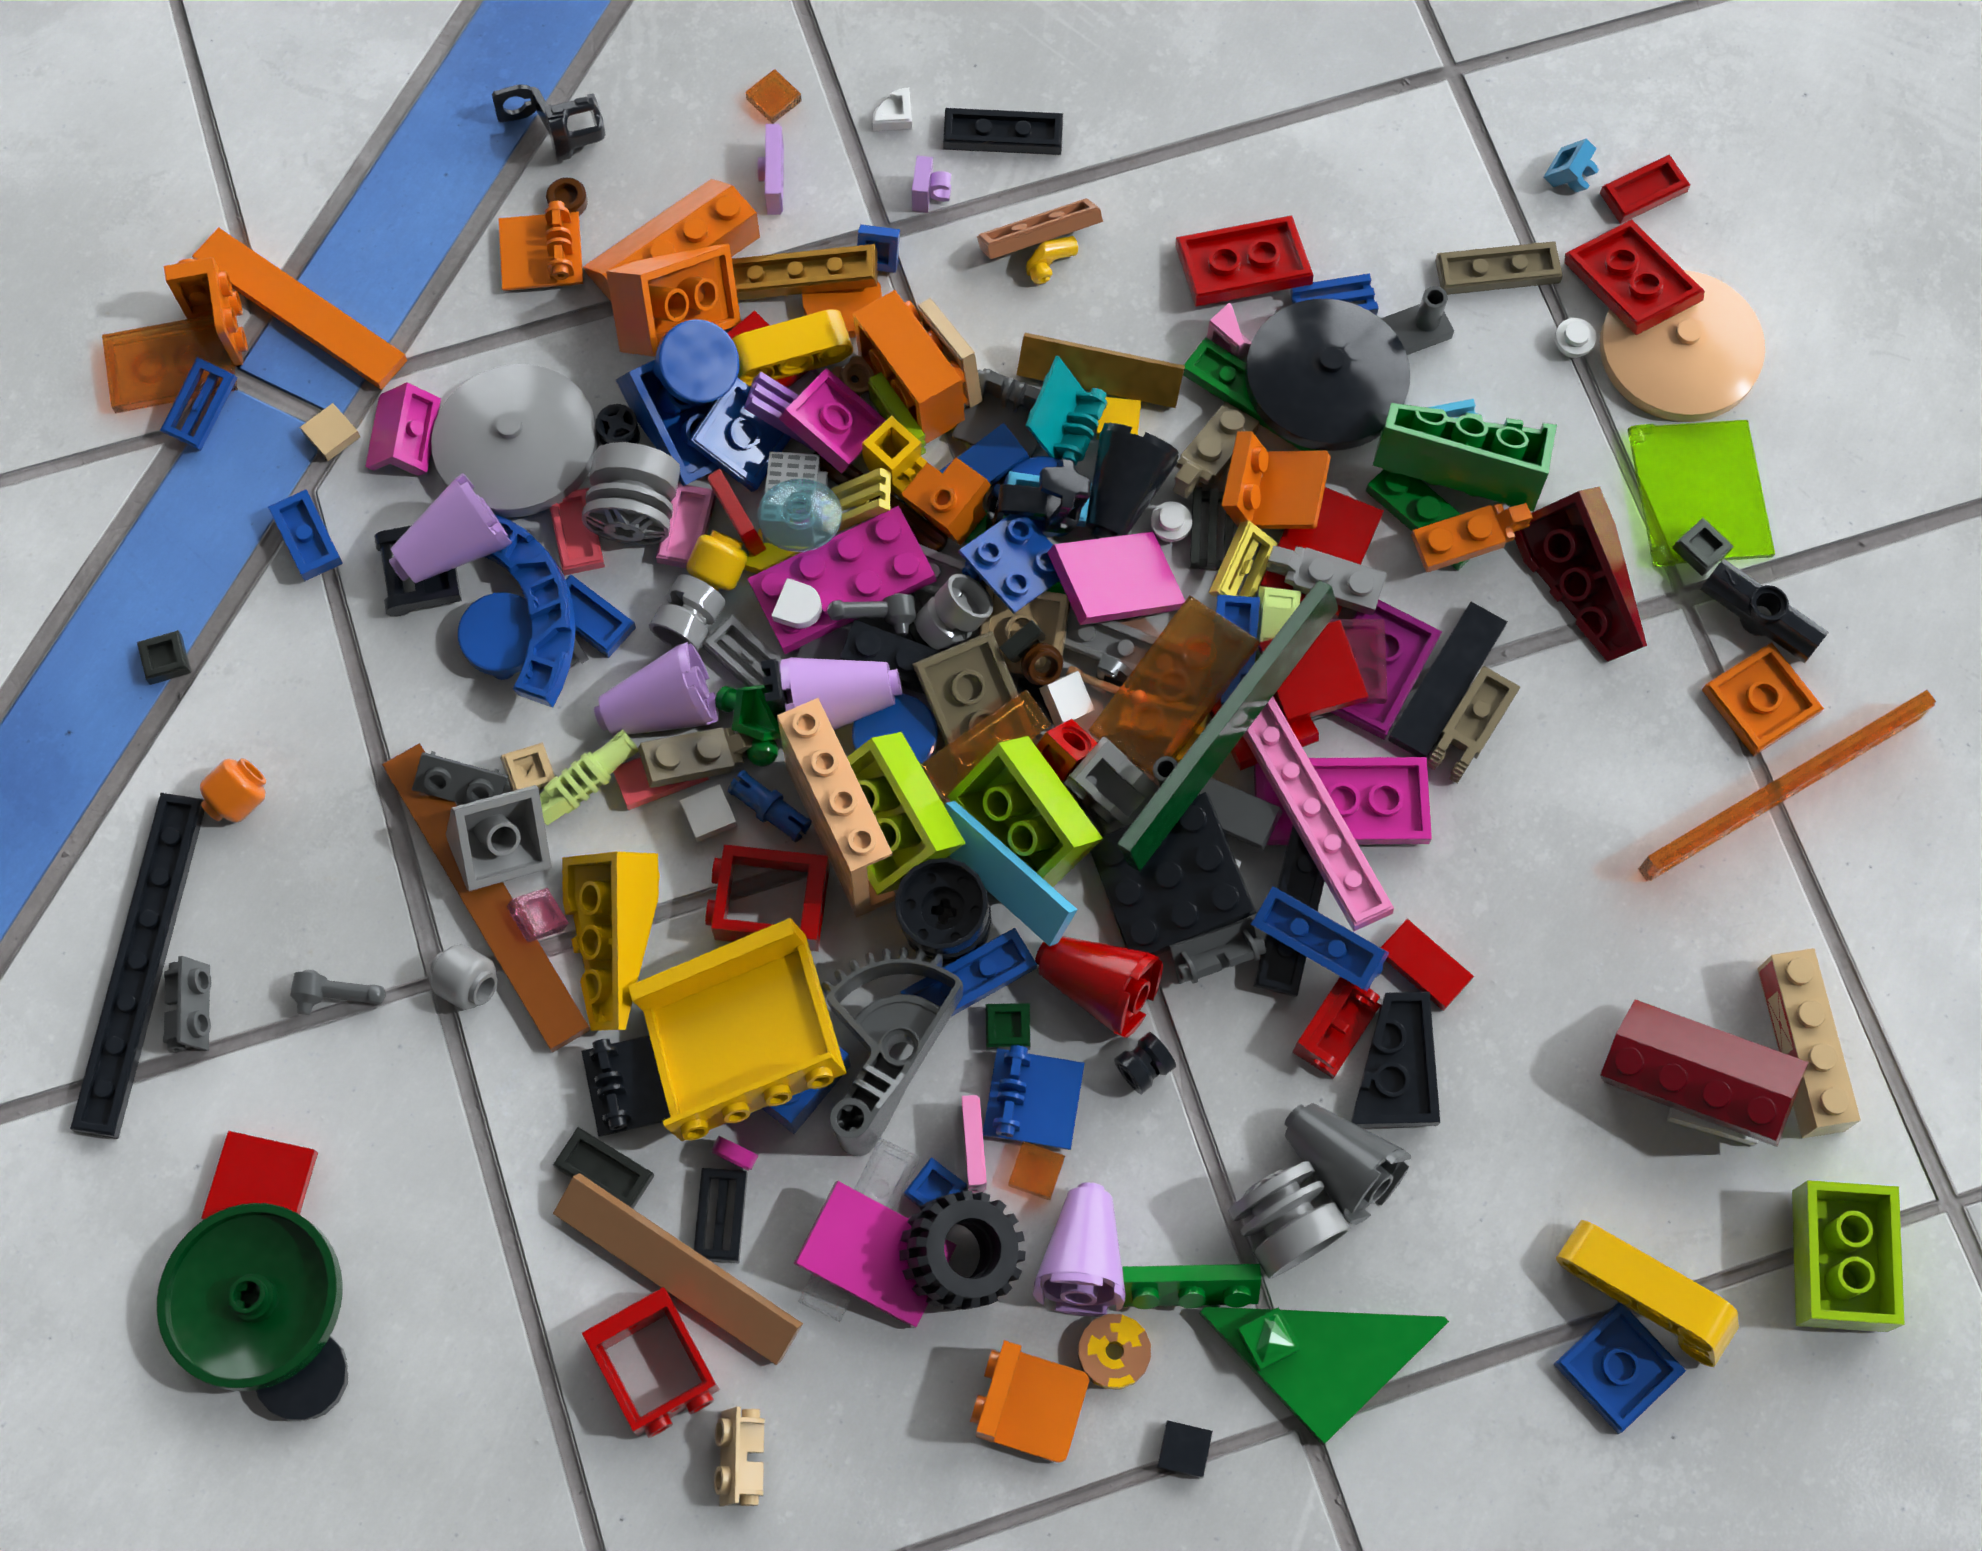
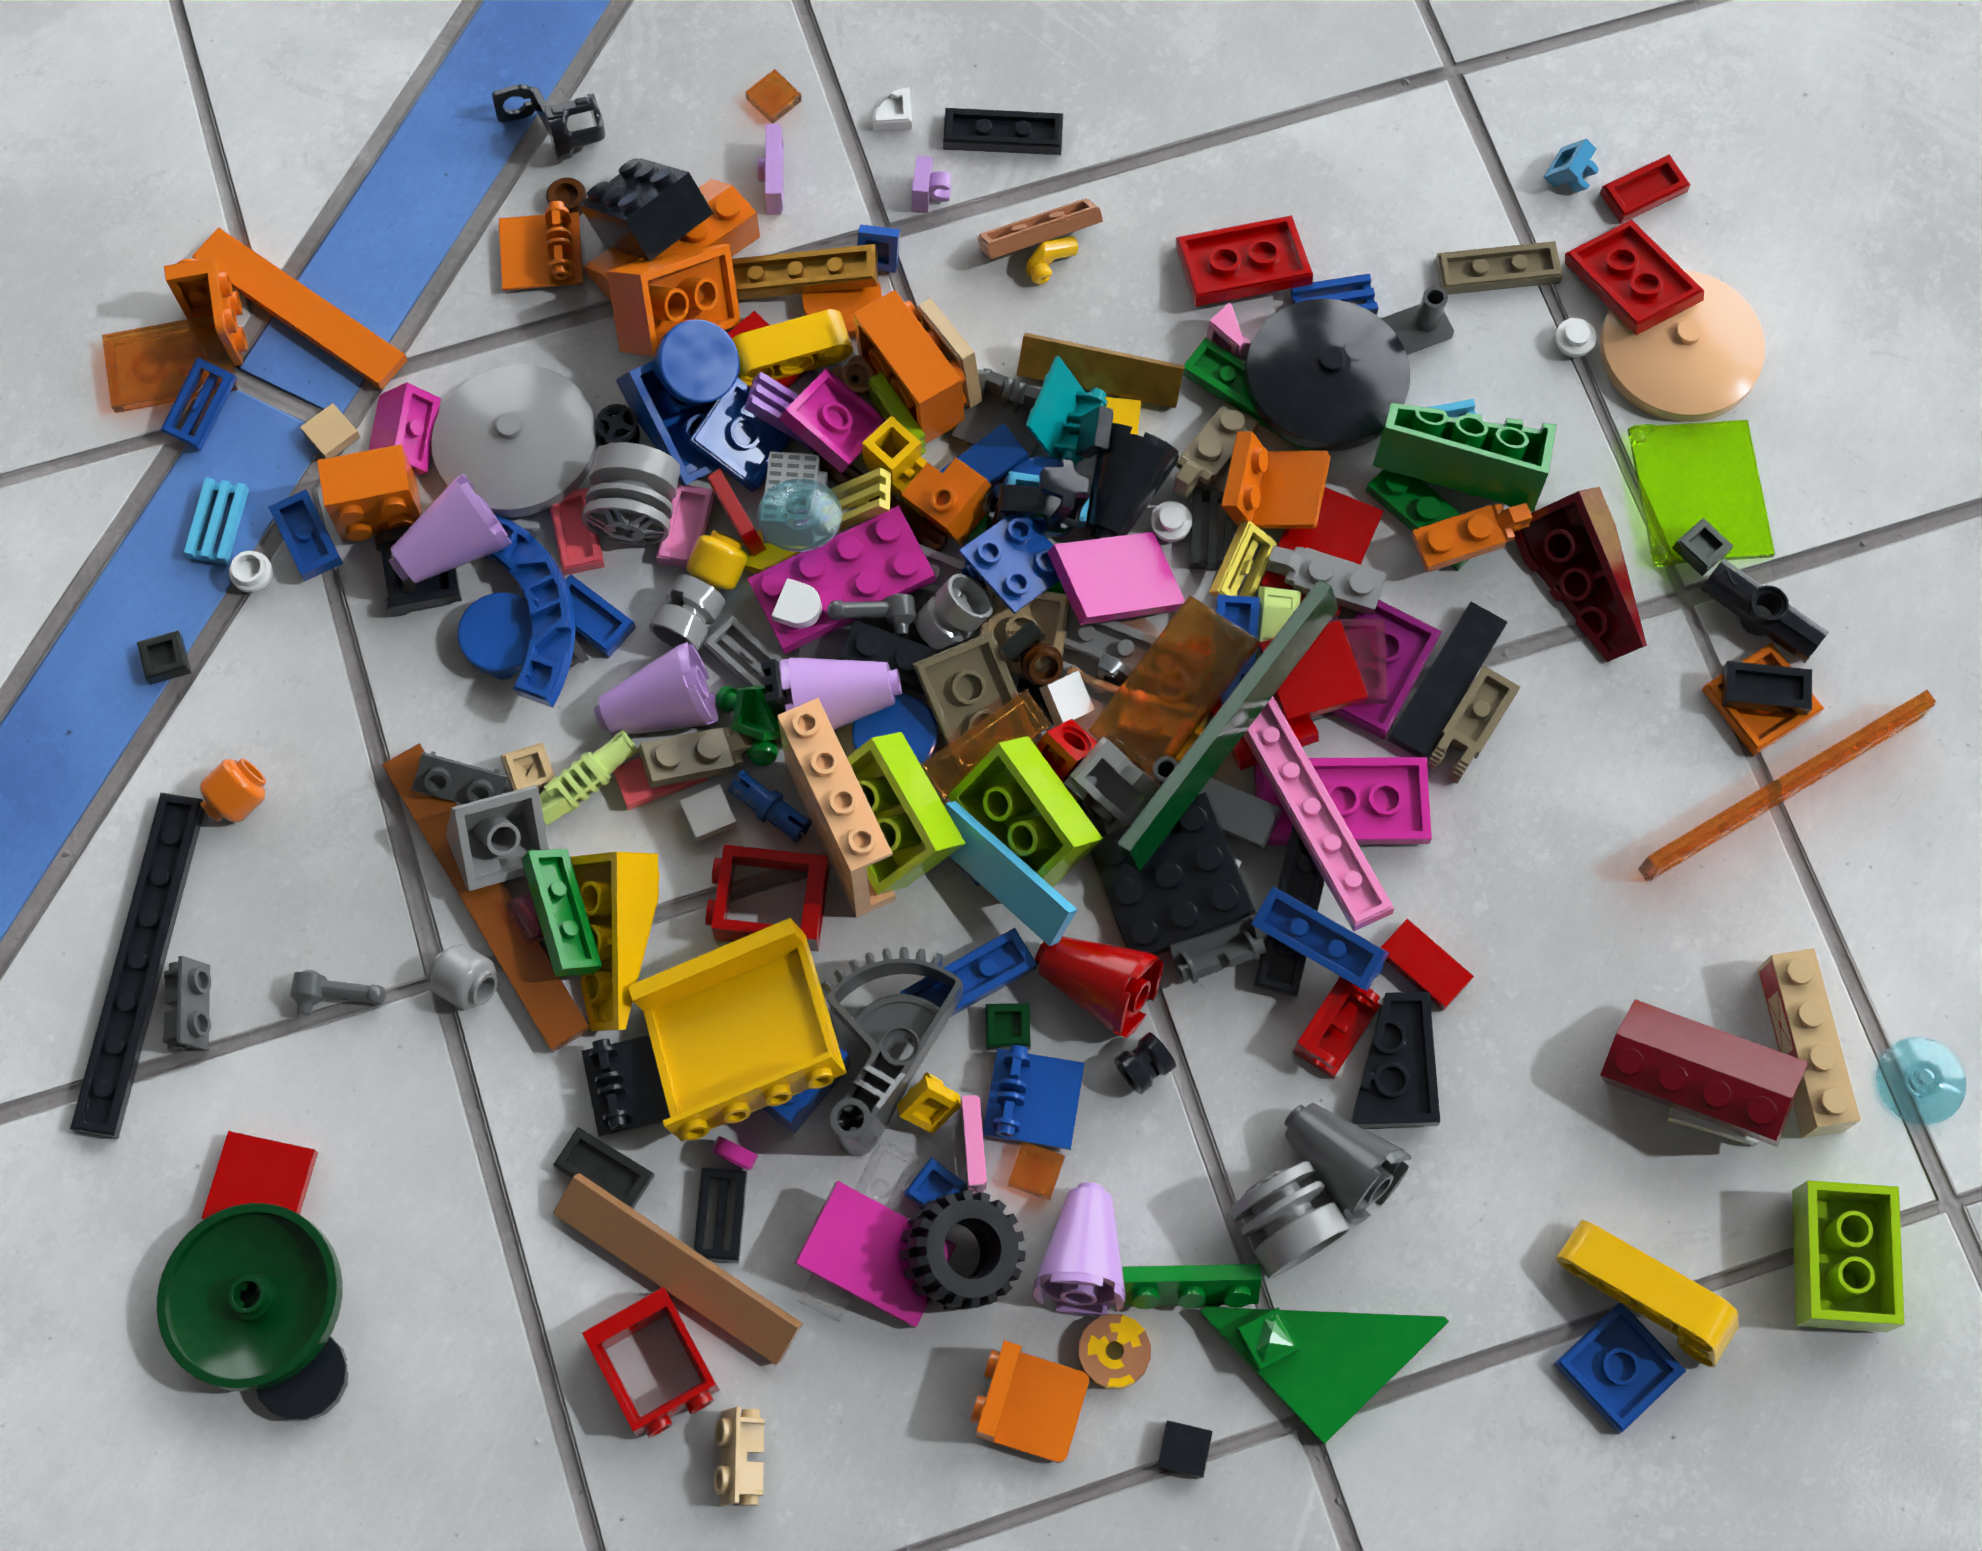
black wheel [895,858,992,964] -> none
none -> medium azure tile [184,477,249,565]
none -> white plate [229,551,273,592]
none -> orange brick [317,444,423,541]
none -> green plate [521,849,602,977]
none -> black brick [578,158,714,261]
none -> yellow tile [897,1072,962,1134]
none -> black tile [1075,405,1114,459]
none -> black tile [1722,661,1812,715]
none -> clear light blue dish [1876,1037,1966,1125]

